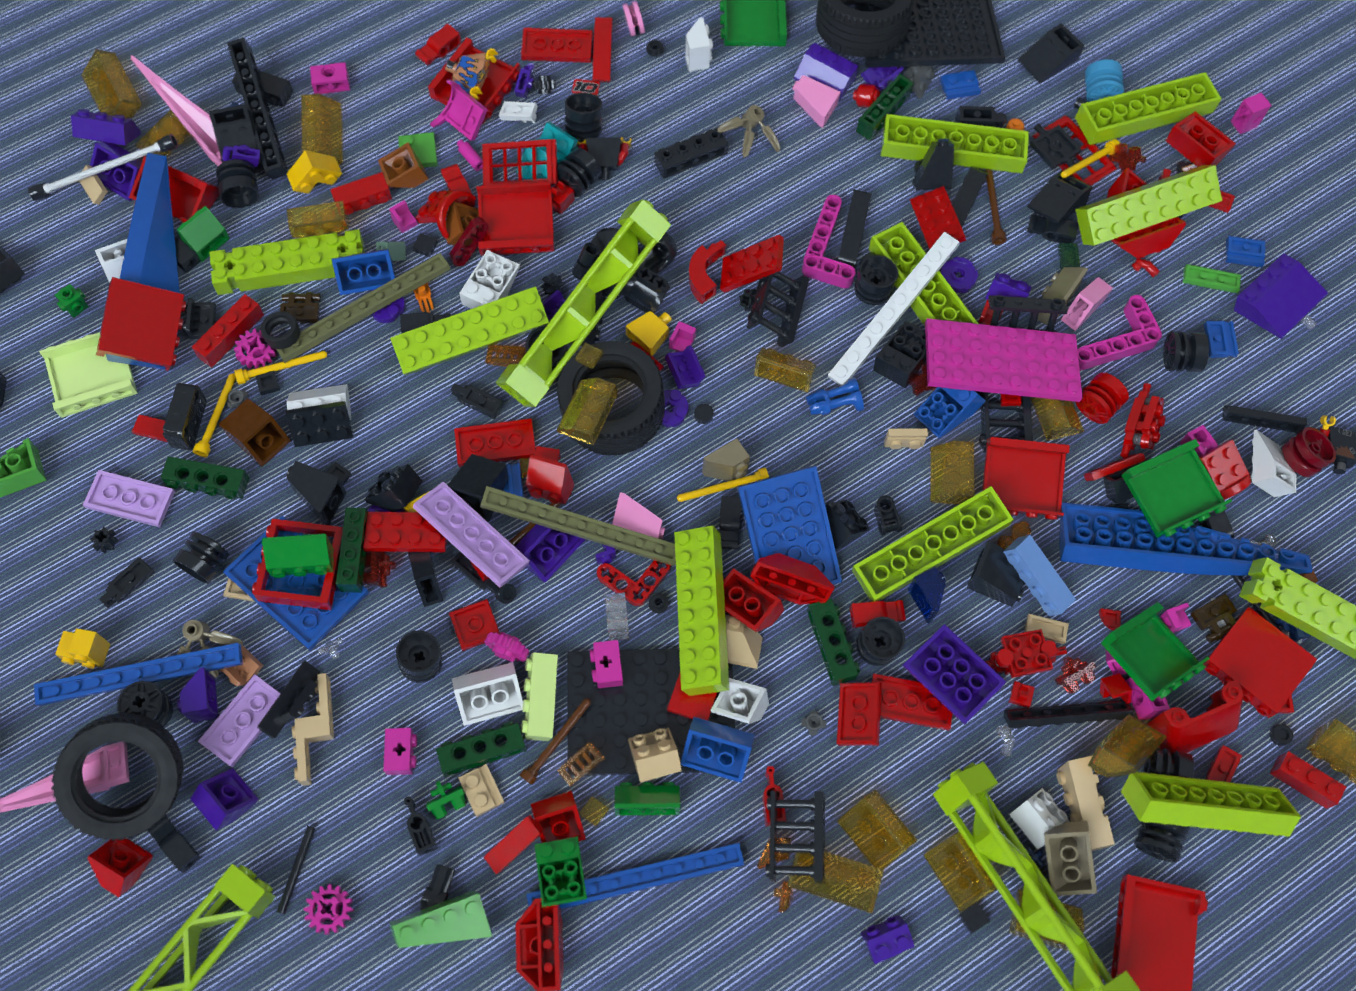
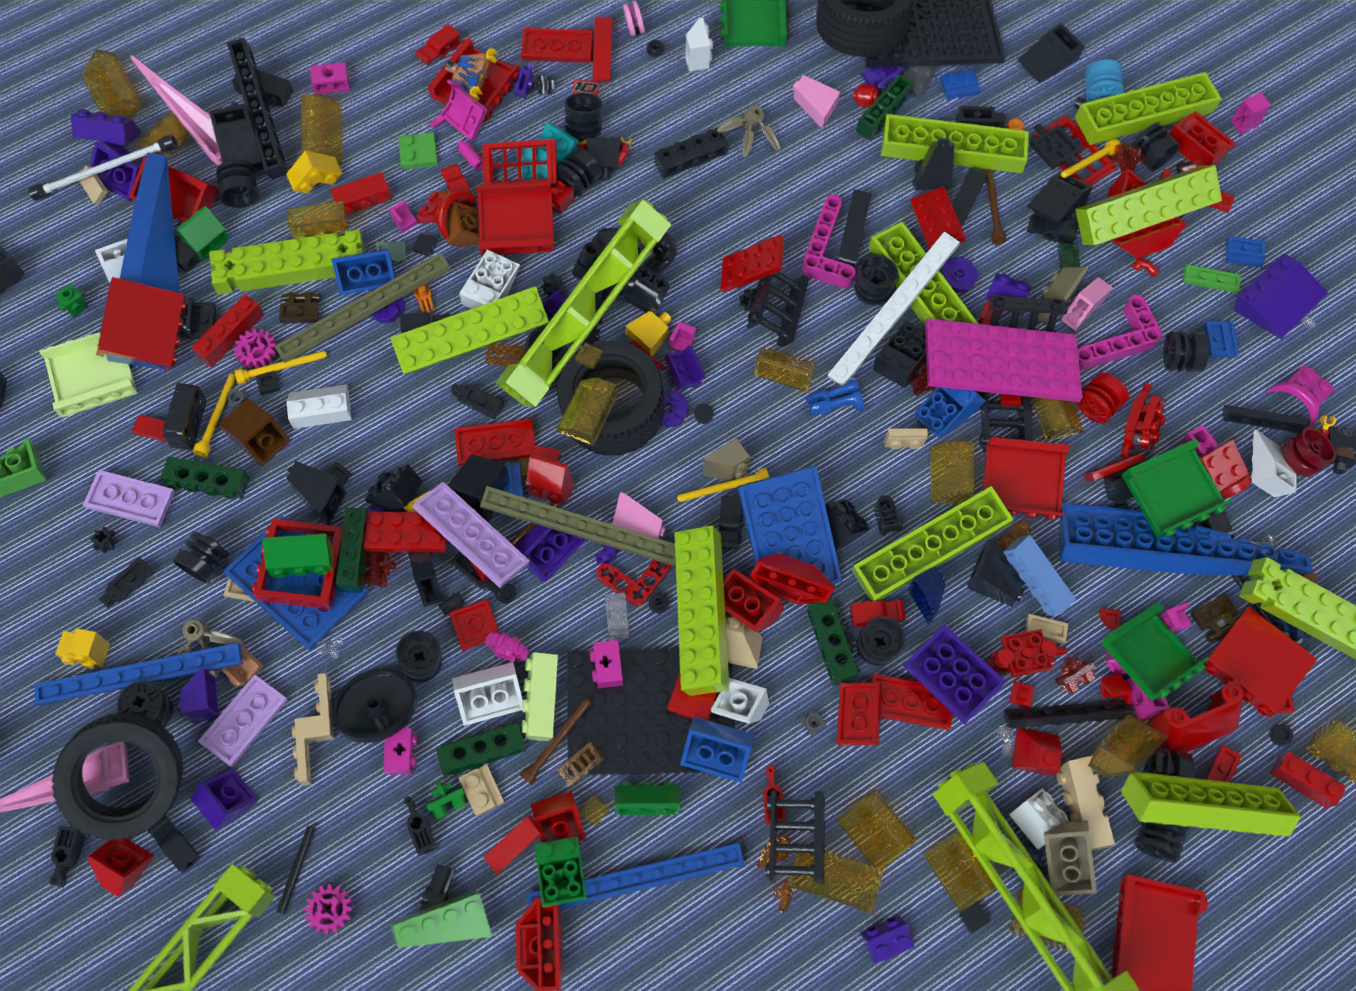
dark purple piece [222,145,260,167] -> none
black bracket [257,661,320,739] -> none
black tyre [260,312,301,349] -> none
black plate [286,401,353,447] -> none
dark orange slope [378,142,429,188] -> none
dark red beam [449,217,488,266] -> none
white plate [499,101,538,123] -> none
tan slope [628,728,682,782] -> none
red arch [689,240,726,304] -> none
dark purple slope [794,42,858,103] -> none
none -> black piece [50,826,86,888]
none -> black dish [332,669,417,743]
none -> black pin [438,592,465,615]
none -> red slope [1011,728,1062,777]
none -> black wheel [1130,122,1180,172]
none -> dark pink piece [1266,364,1335,427]

